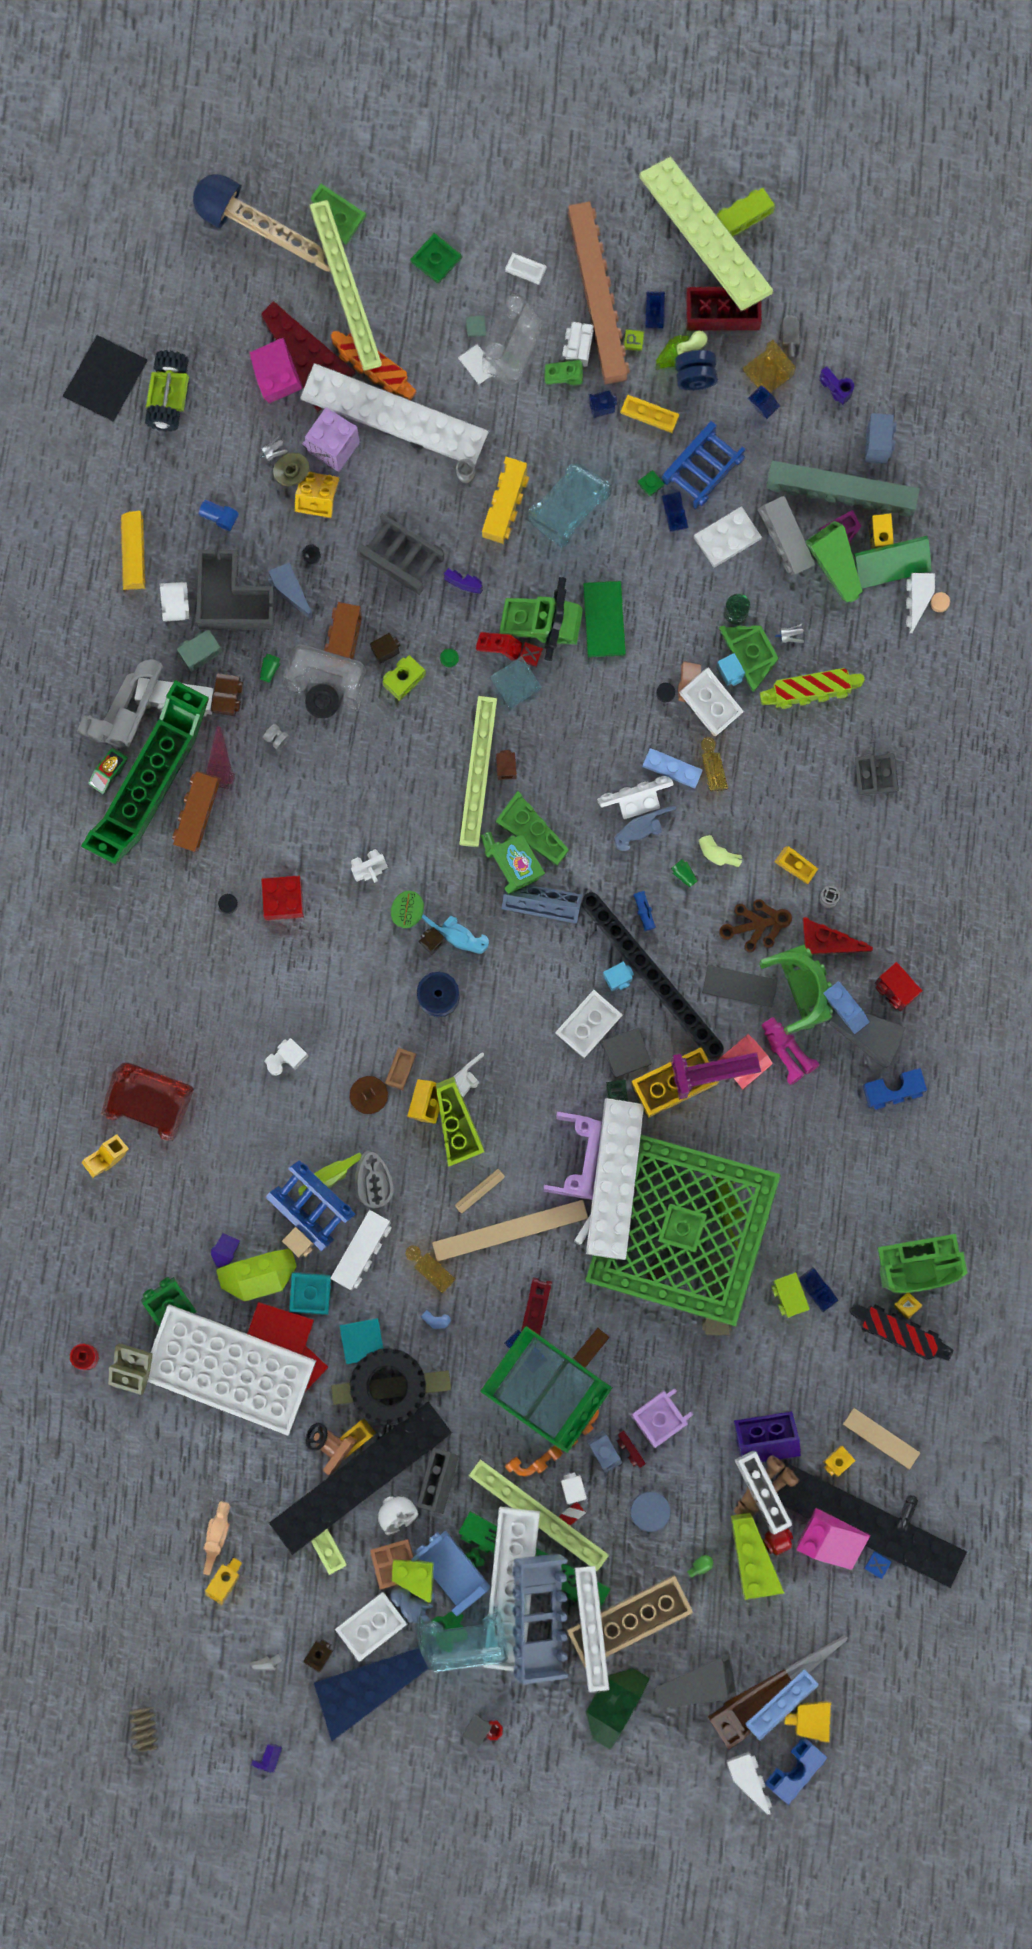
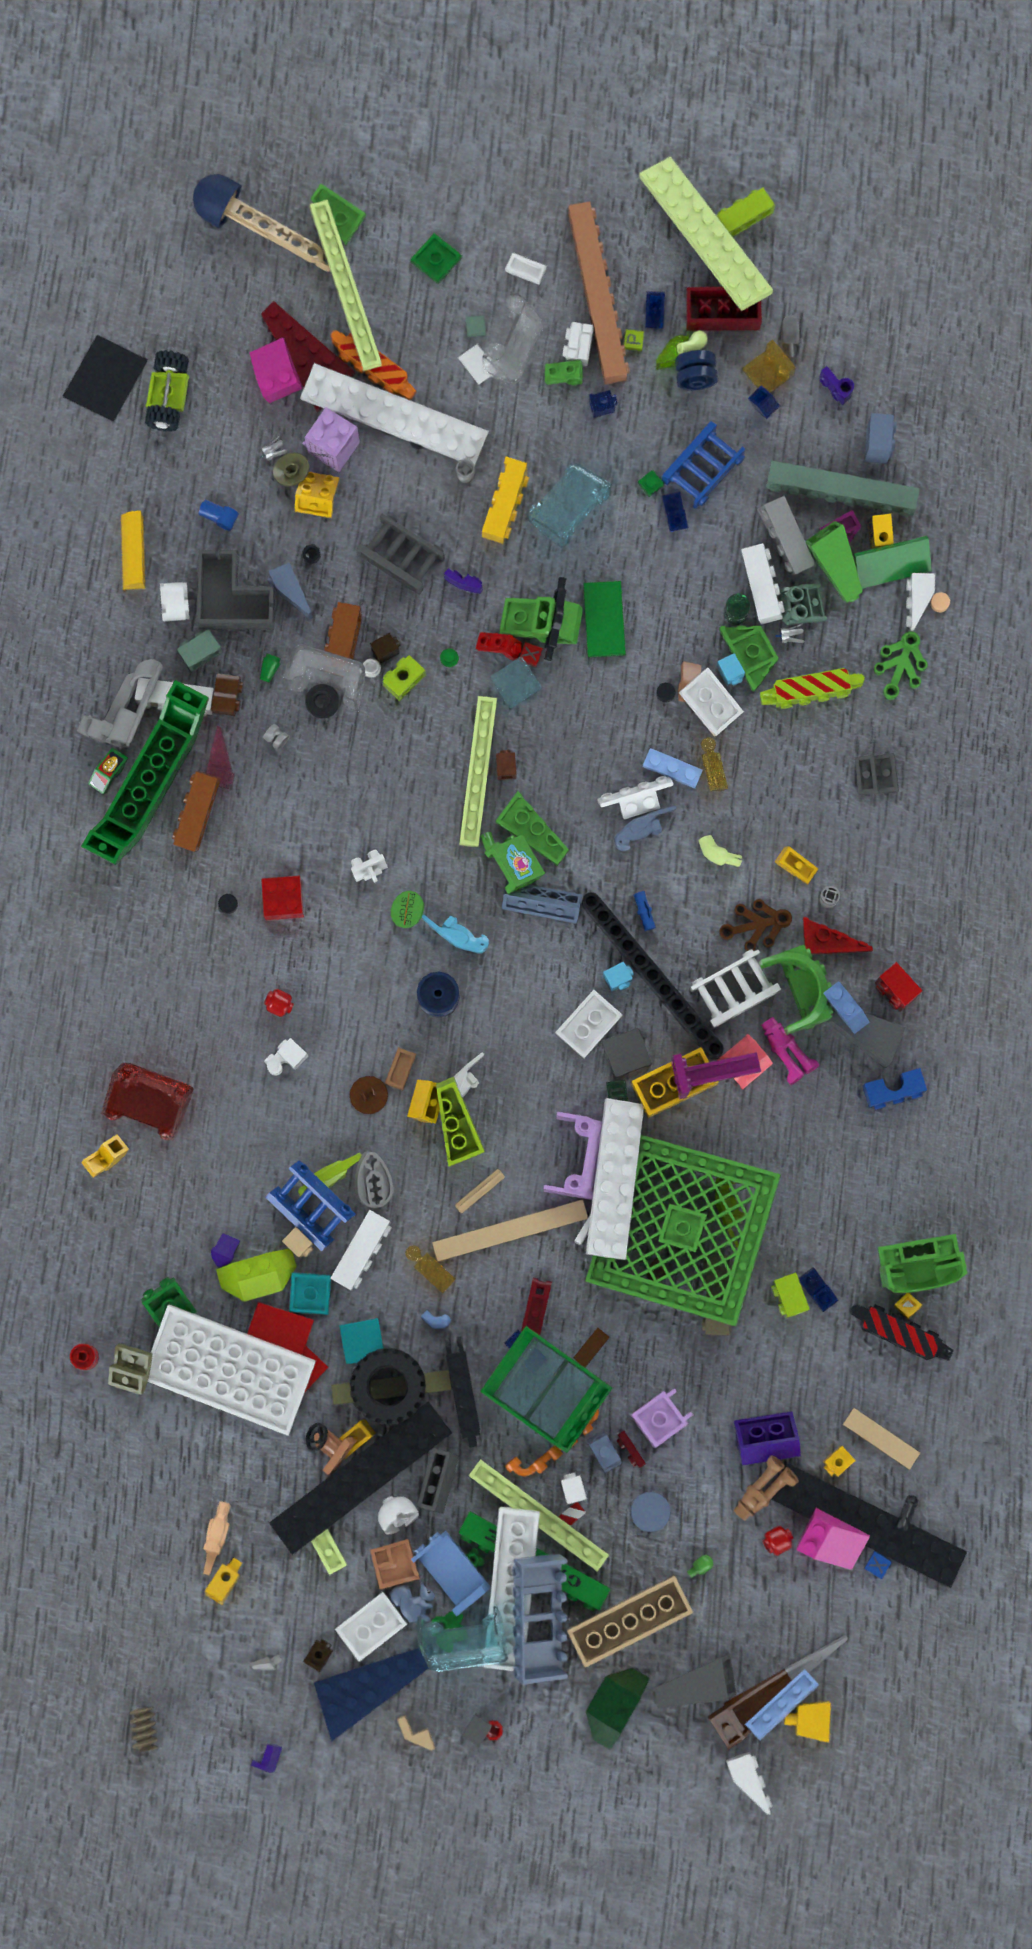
lime wing [392,1559,434,1602] -> none
dark brown brick [418,927,445,955] -> none
white plate [575,1566,609,1692] -> none
yellow plate [621,394,680,433] -> none
green cone [671,859,698,888] -> none
white plate [694,506,762,568] -> none
lime wedge [731,1513,785,1600] -> none
white brick [735,1451,792,1534] -> none
arch [765,1737,828,1805] -> none
none -> red head [264,989,294,1017]
none -> white plate [362,659,381,678]
none -> tan slope [397,1715,435,1750]
none -> black hinge [445,1336,480,1448]
none -> white fence [690,949,781,1029]
none -> white brick [741,543,785,625]
none -> sand green slope [779,584,827,626]
none -> bright green plant [873,631,928,700]

